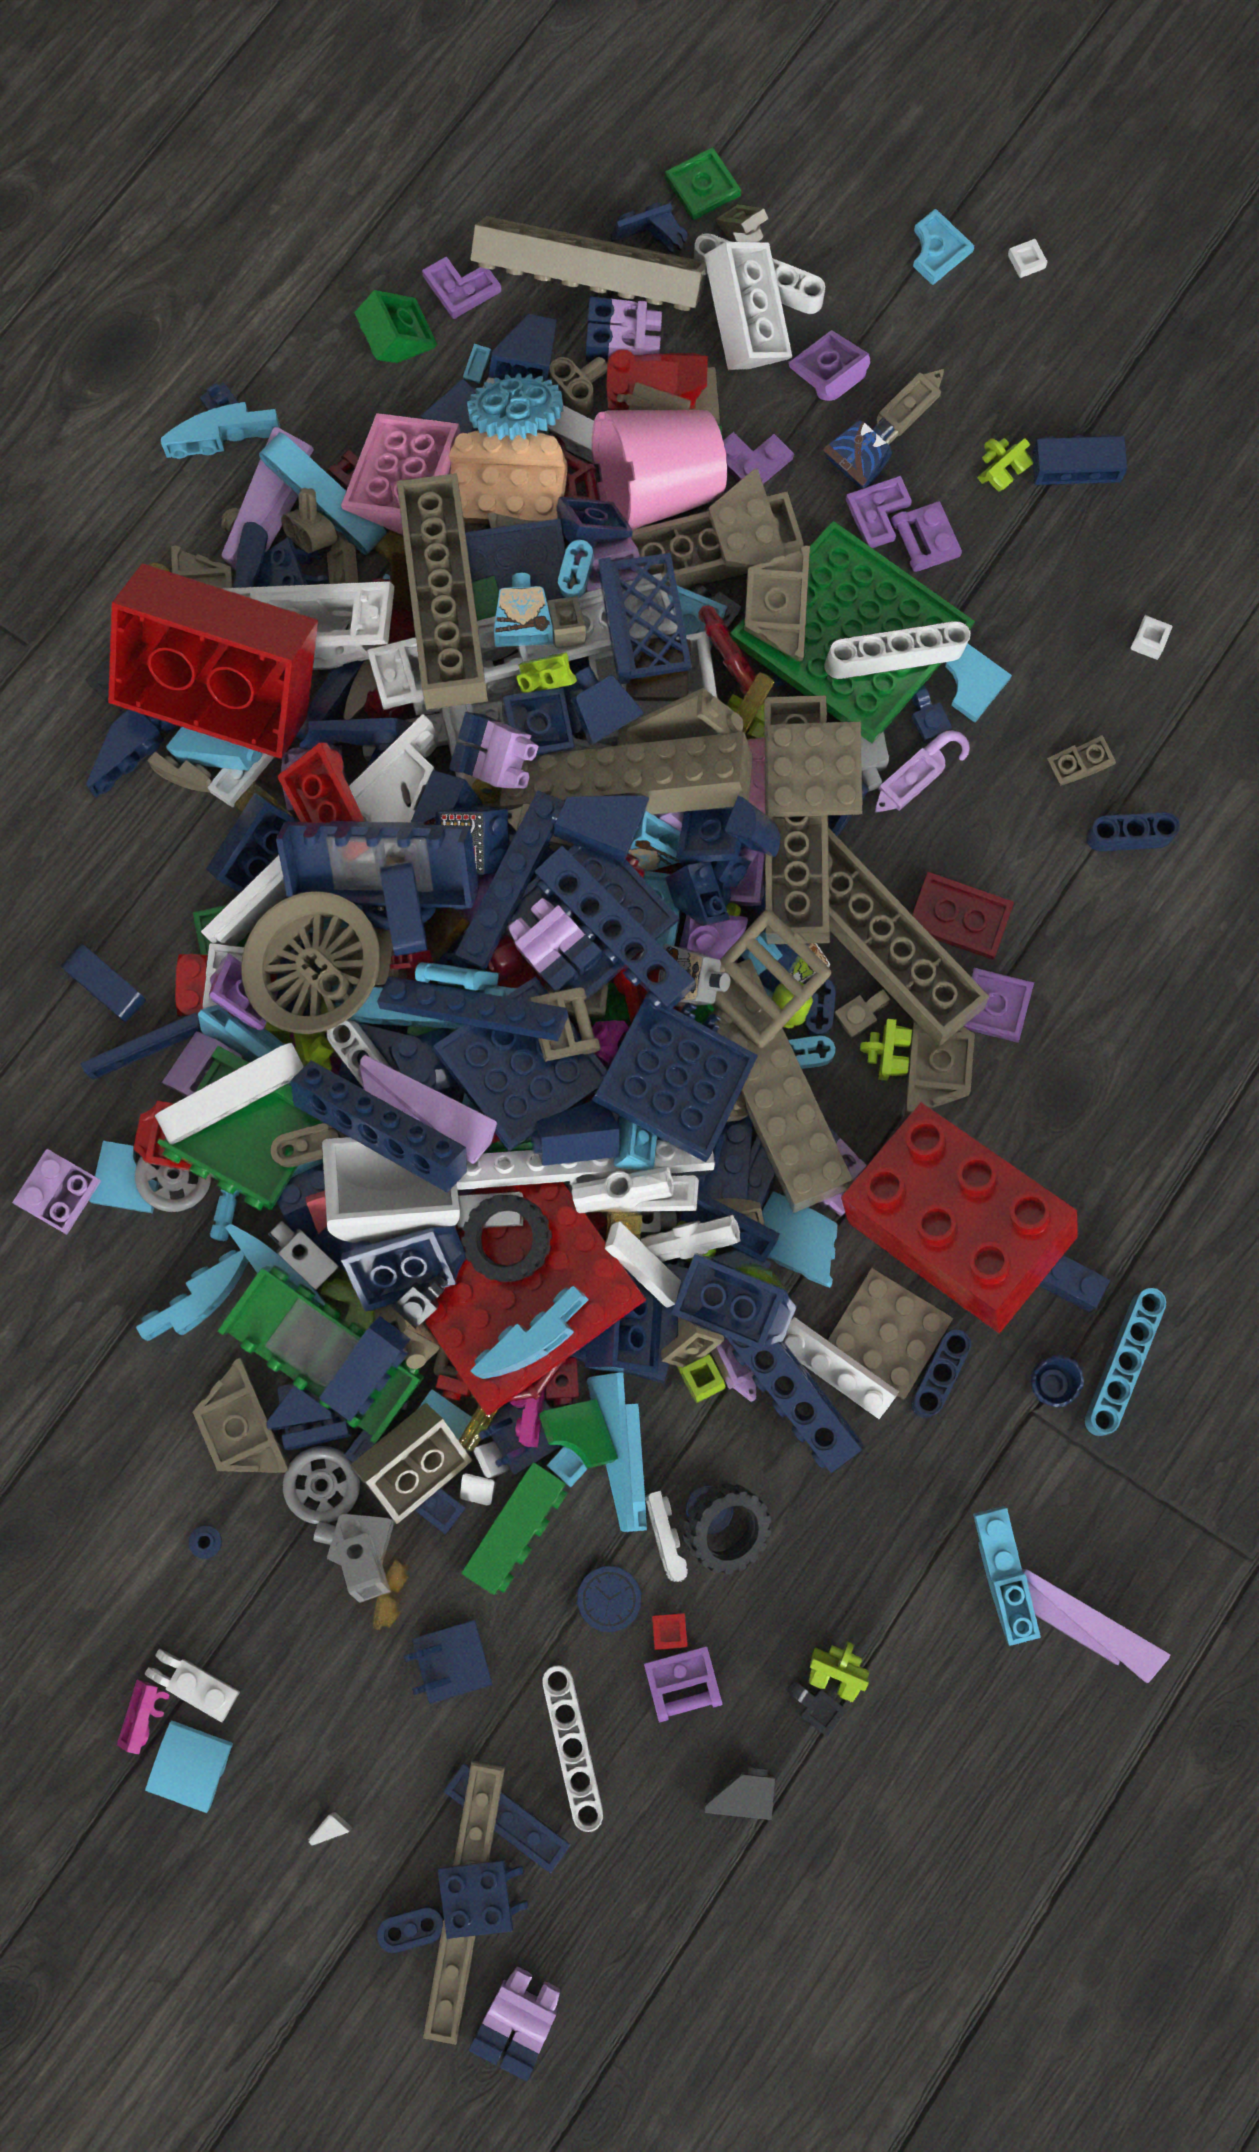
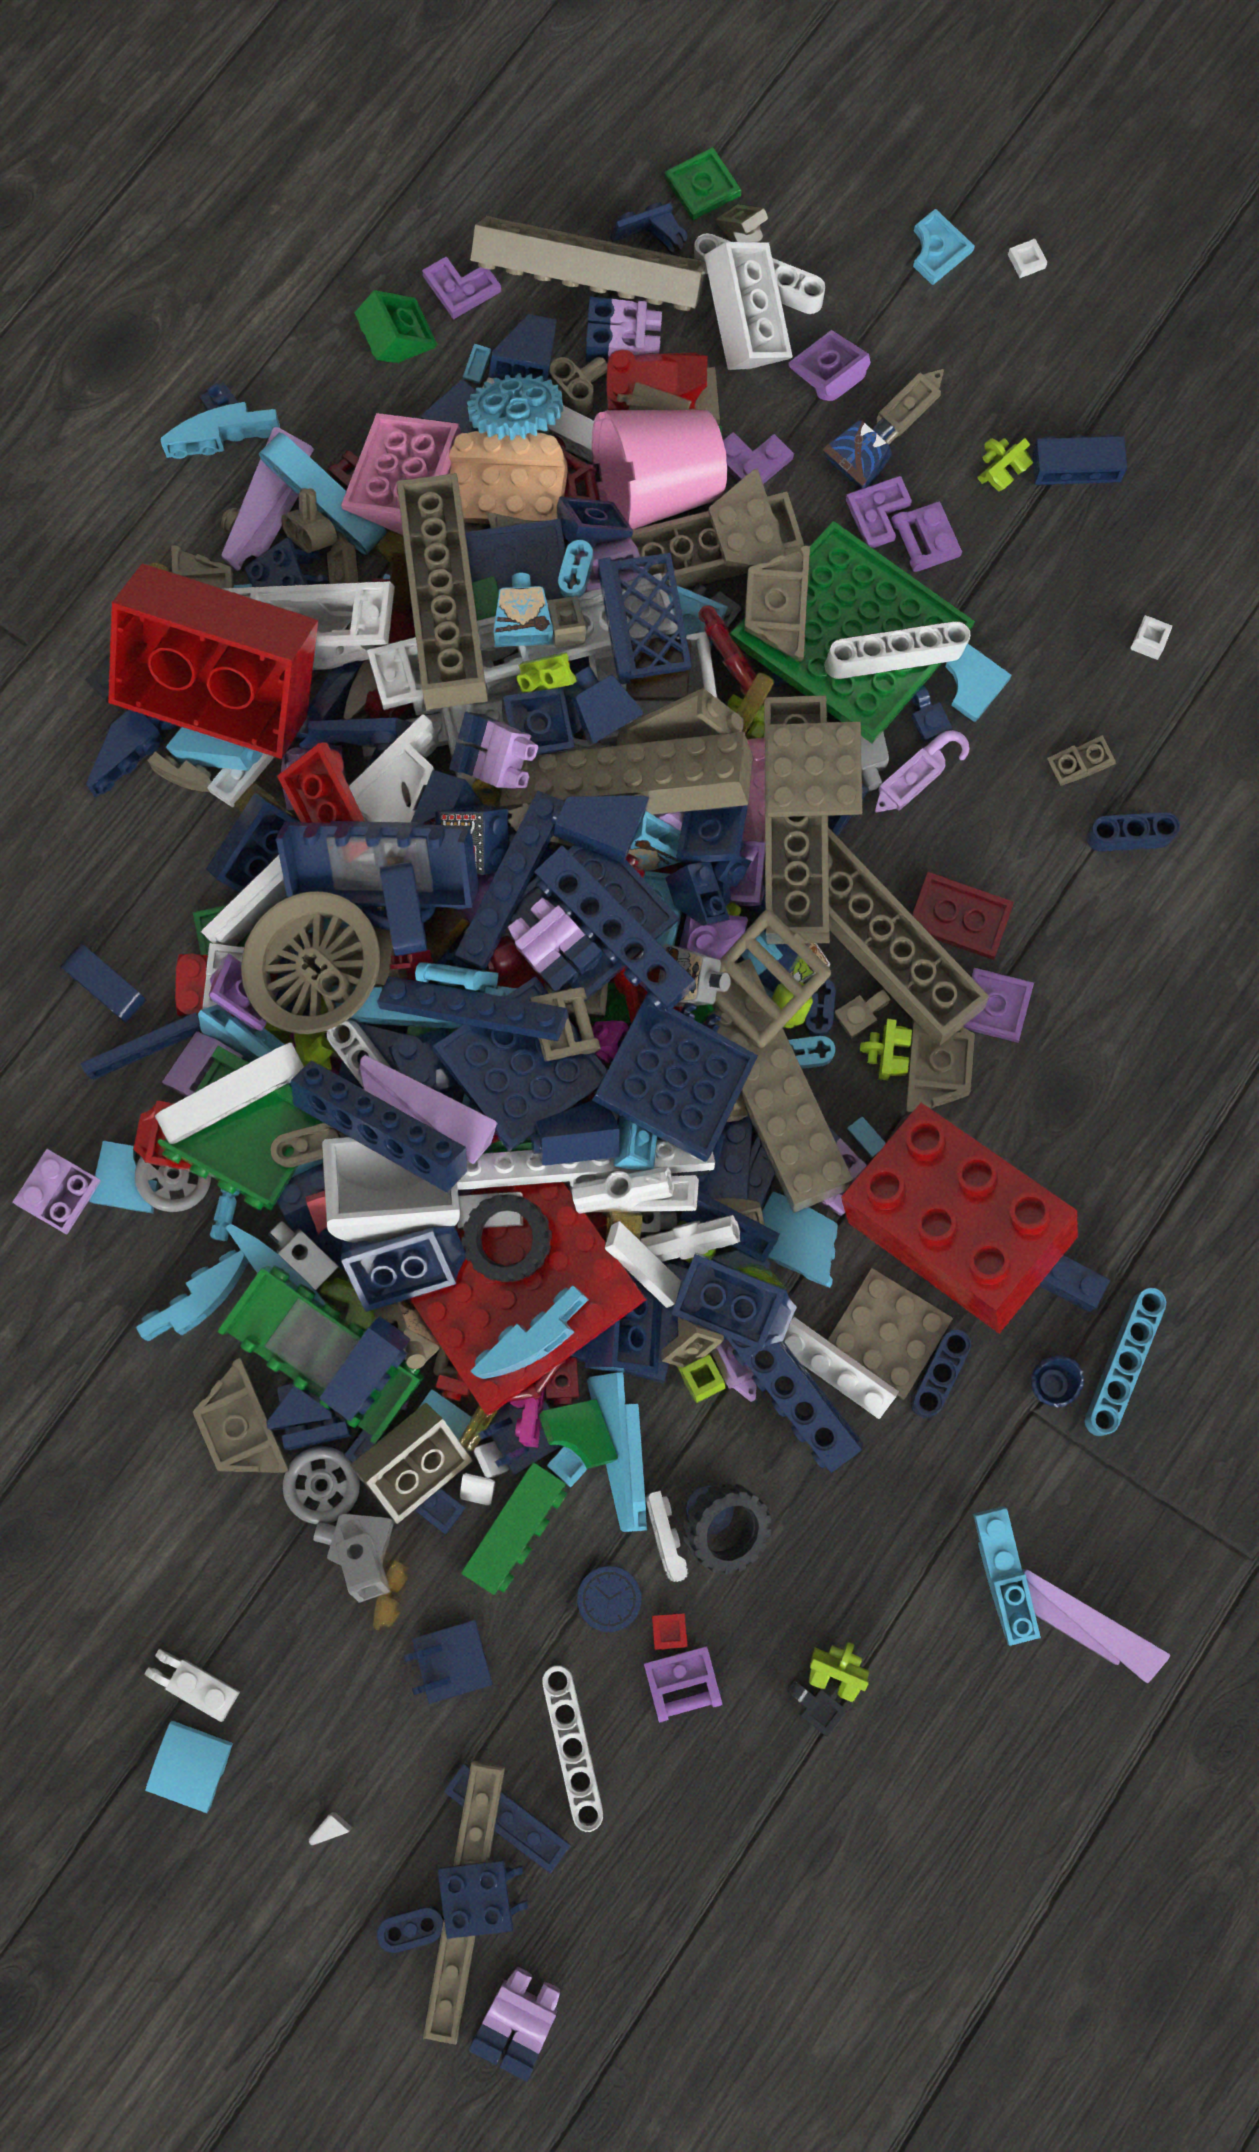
dark pink plate [117,1680,169,1754] -> none
dark blue plate [189,1526,222,1559] -> none
dark blue piece [232,522,268,588] -> none
black plate [392,1274,448,1329] -> none
dark grey slope [704,1767,775,1820] -> none
dark blue brick [725,795,780,857] -> none
none -> medium azure piece [847,1117,886,1159]

